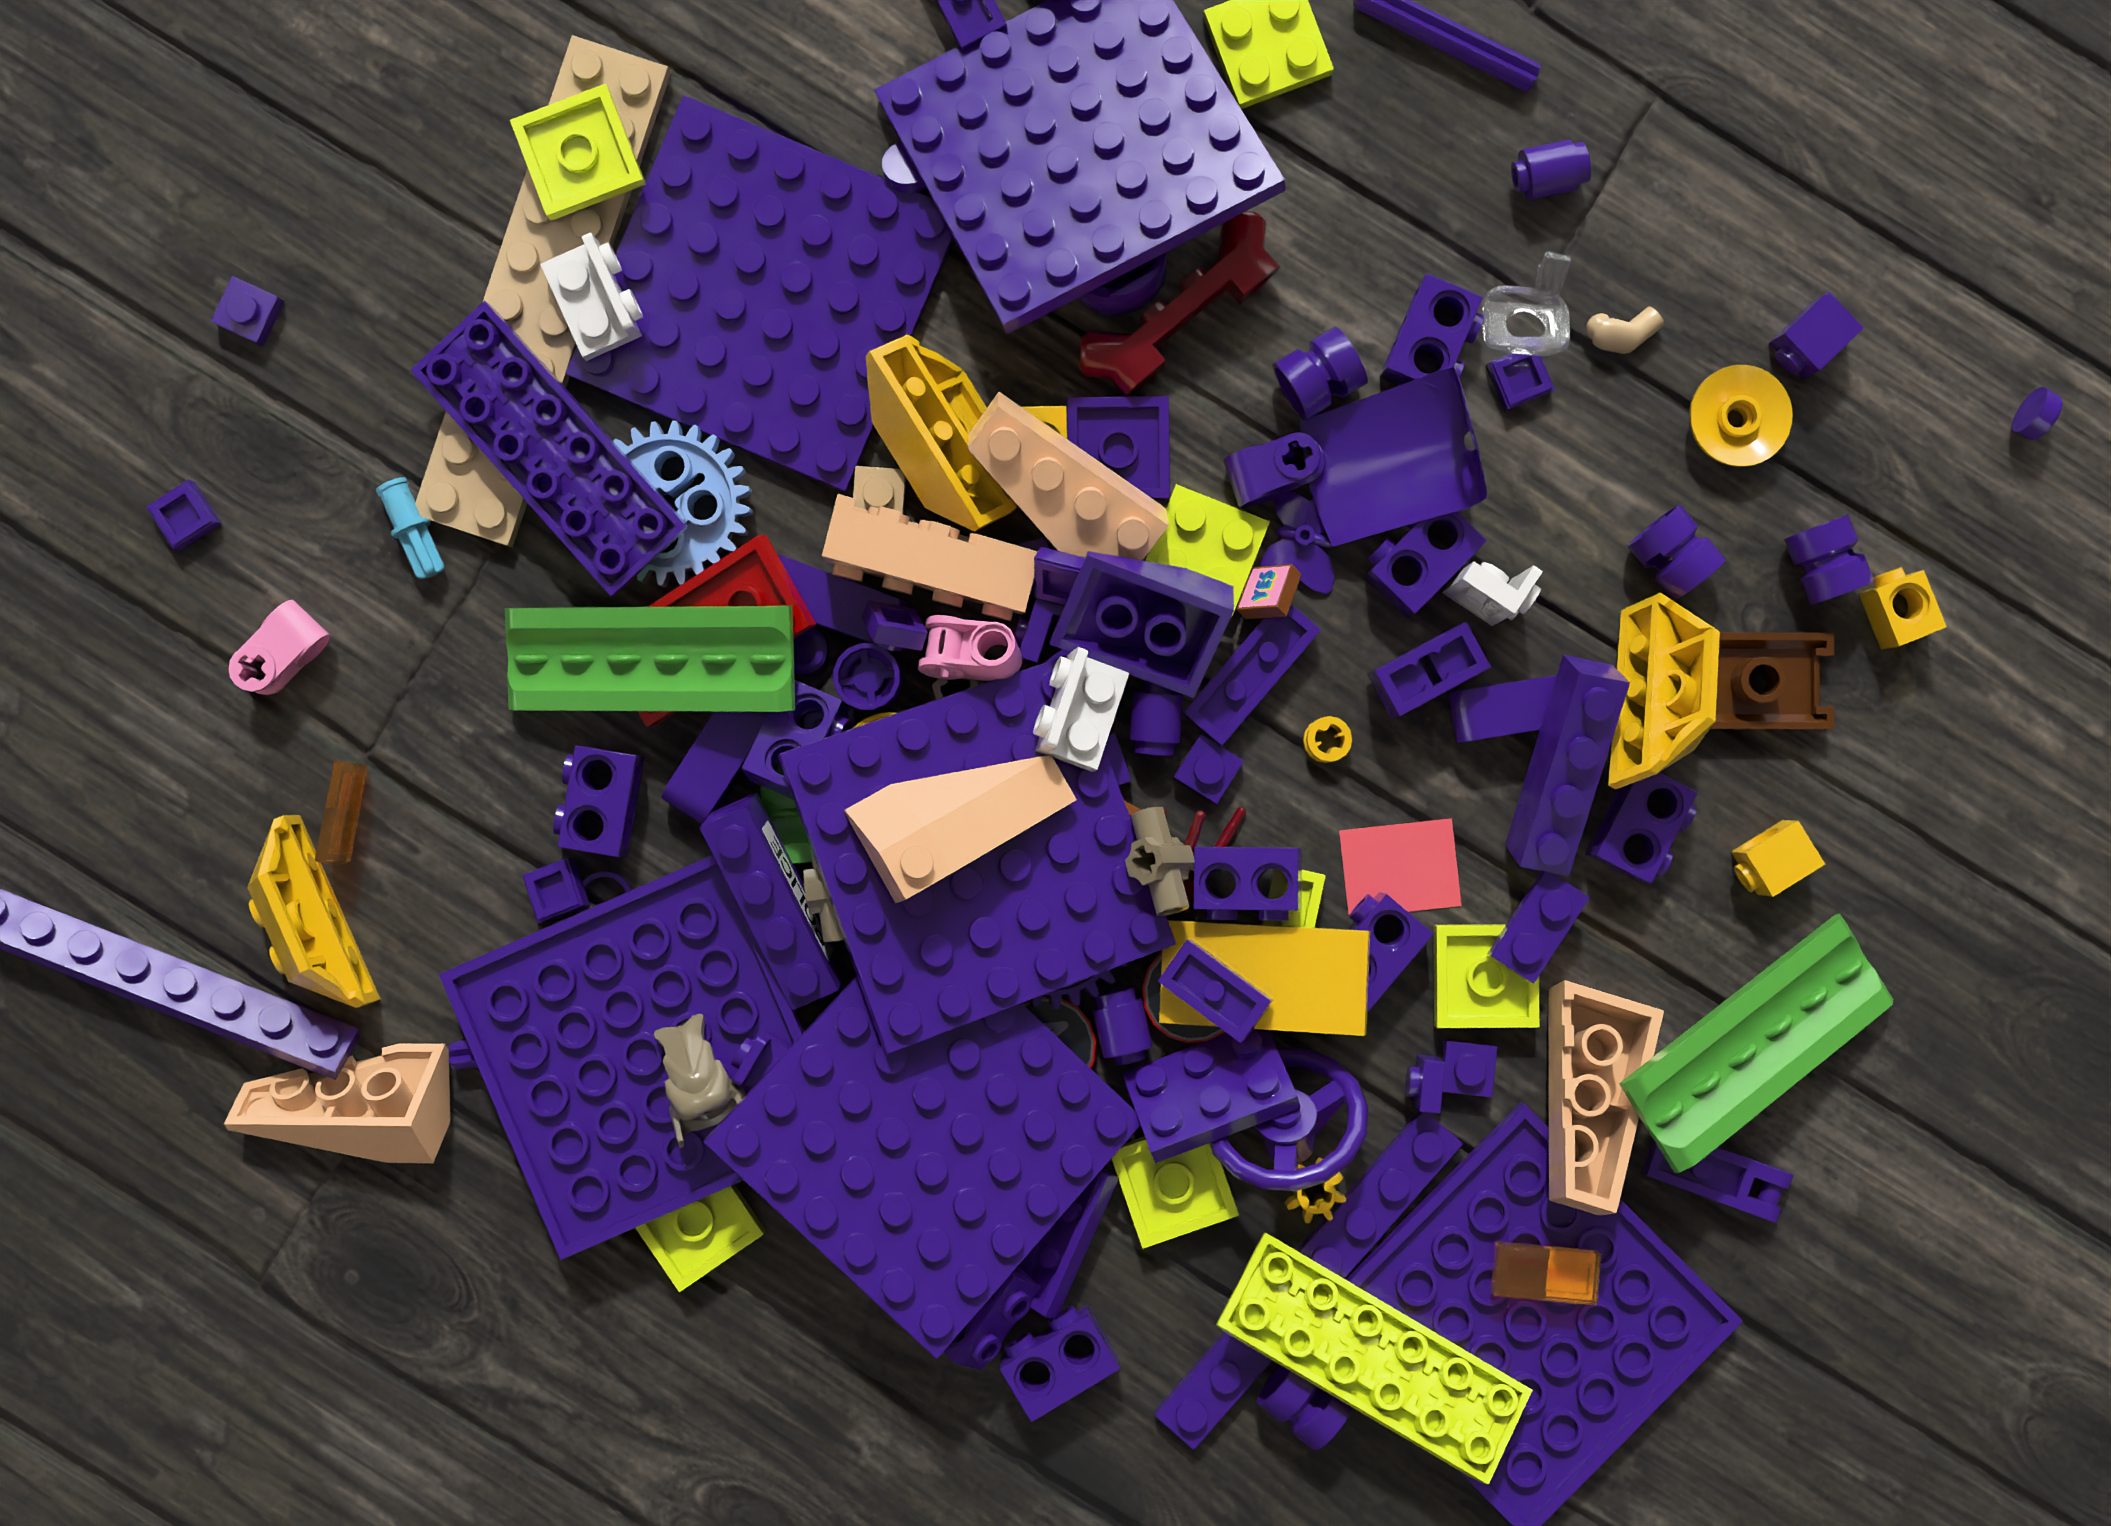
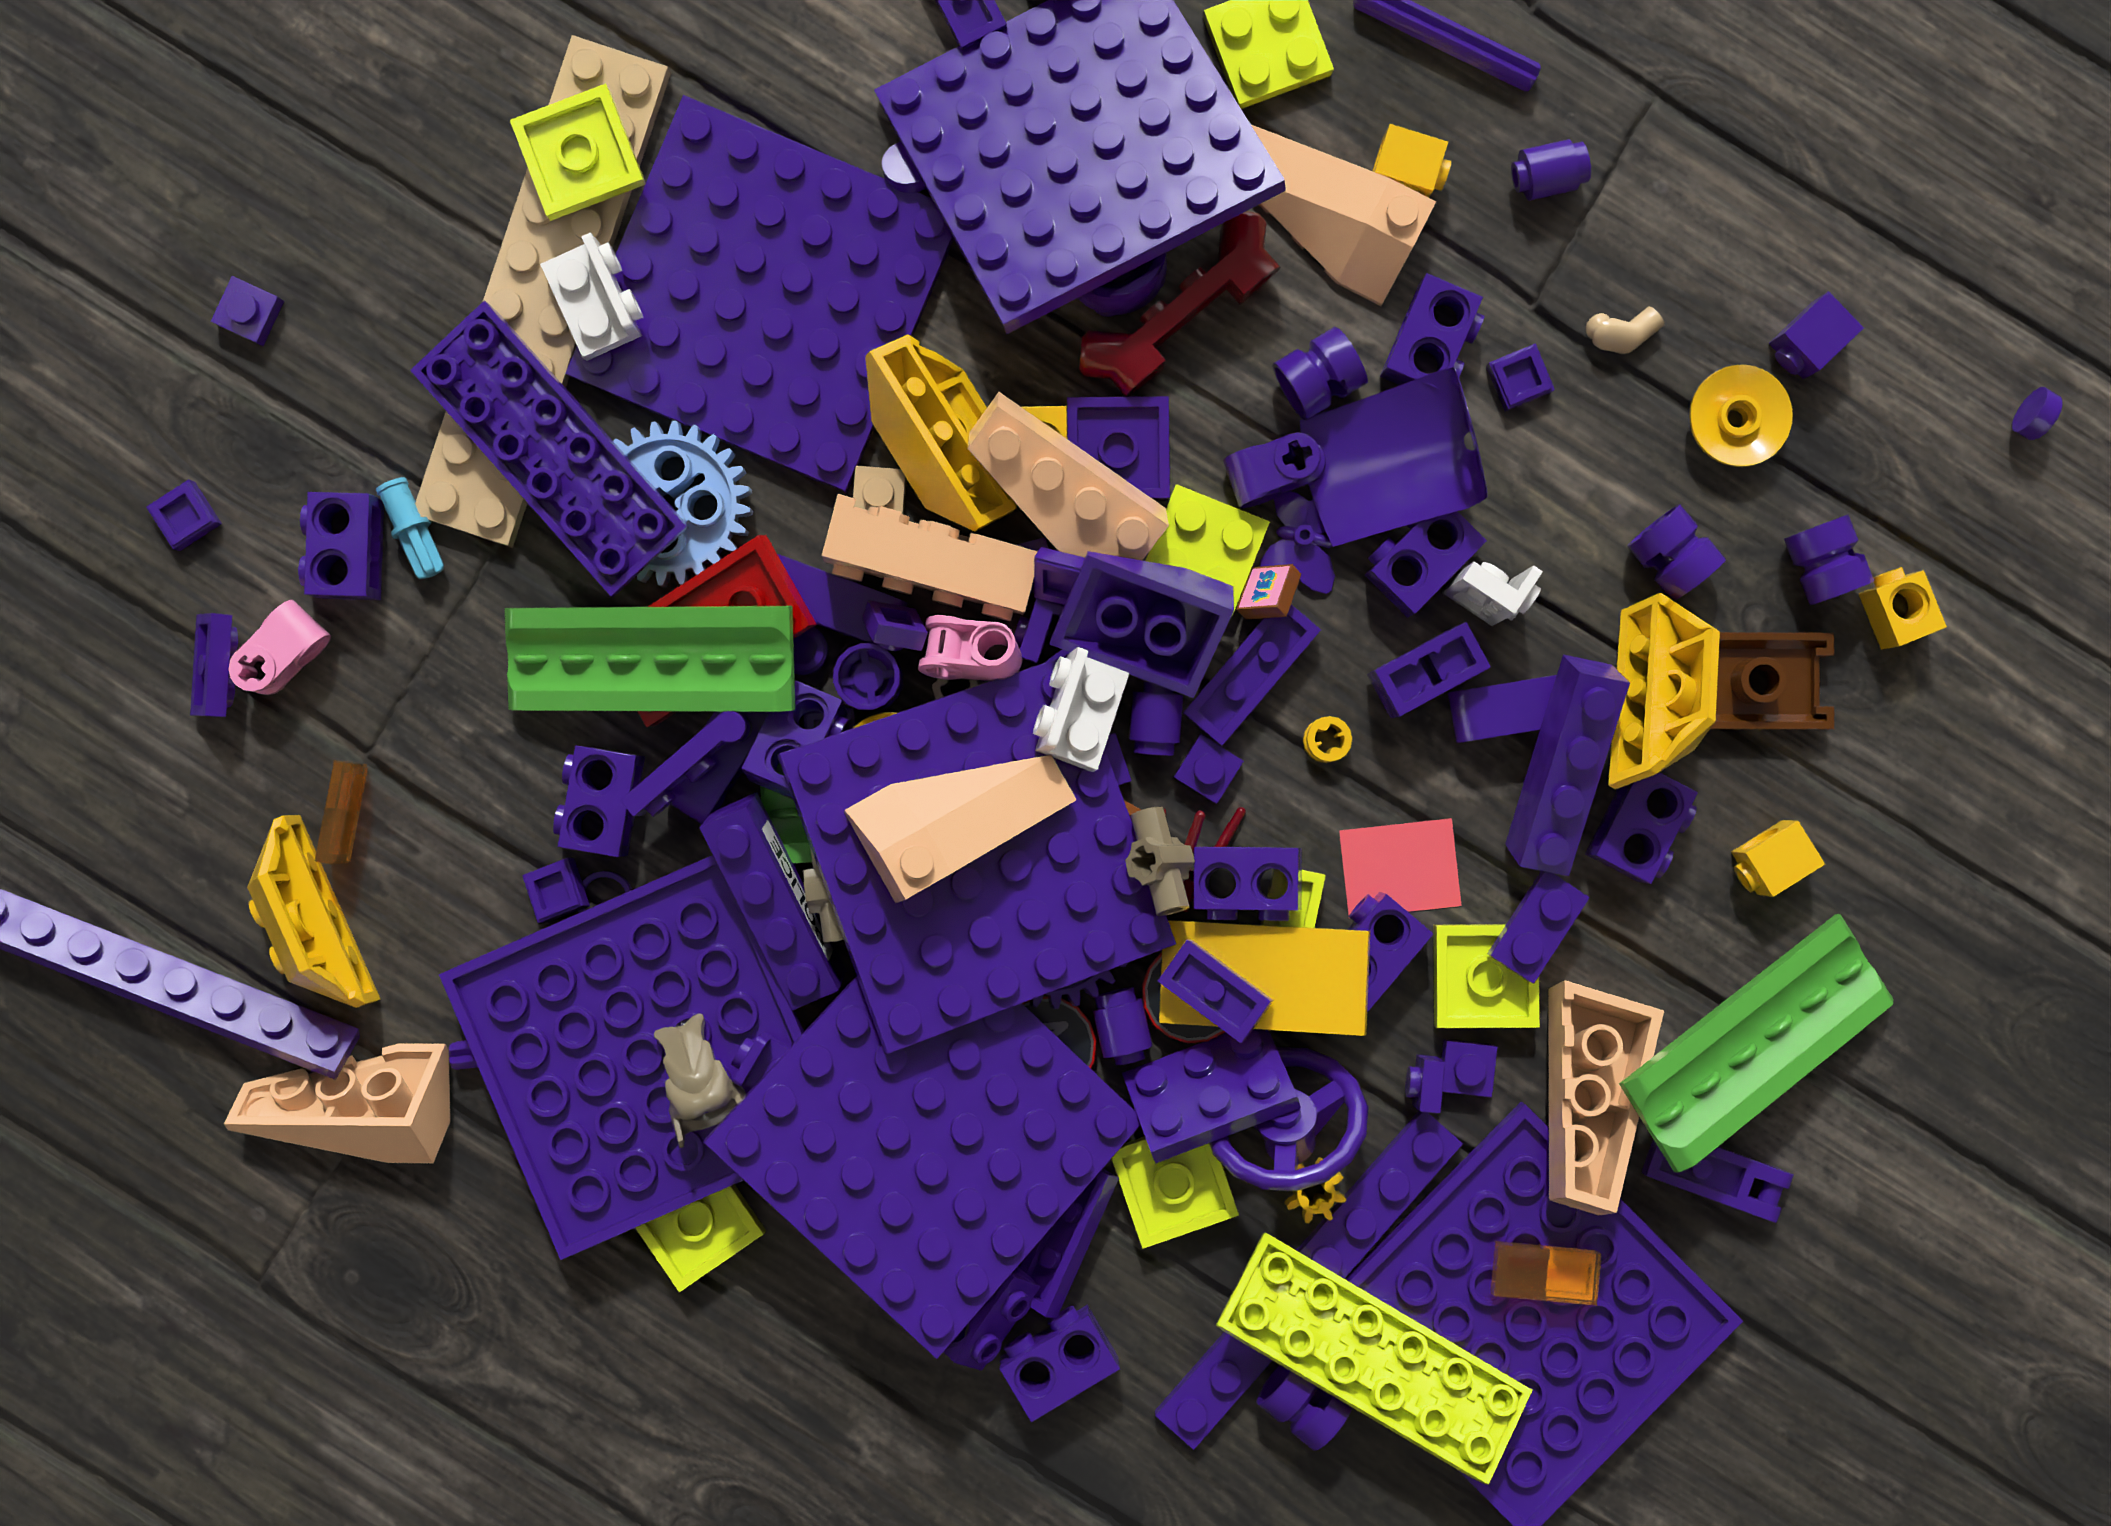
clear piece [1482,251,1571,356] -> none
none -> dark purple plate [190,613,238,717]
none -> dark purple brick [298,492,384,600]
none -> dark purple plate [620,711,752,817]
none -> light nougat wedge [1251,125,1436,306]
none -> yellow brick [1372,124,1452,198]

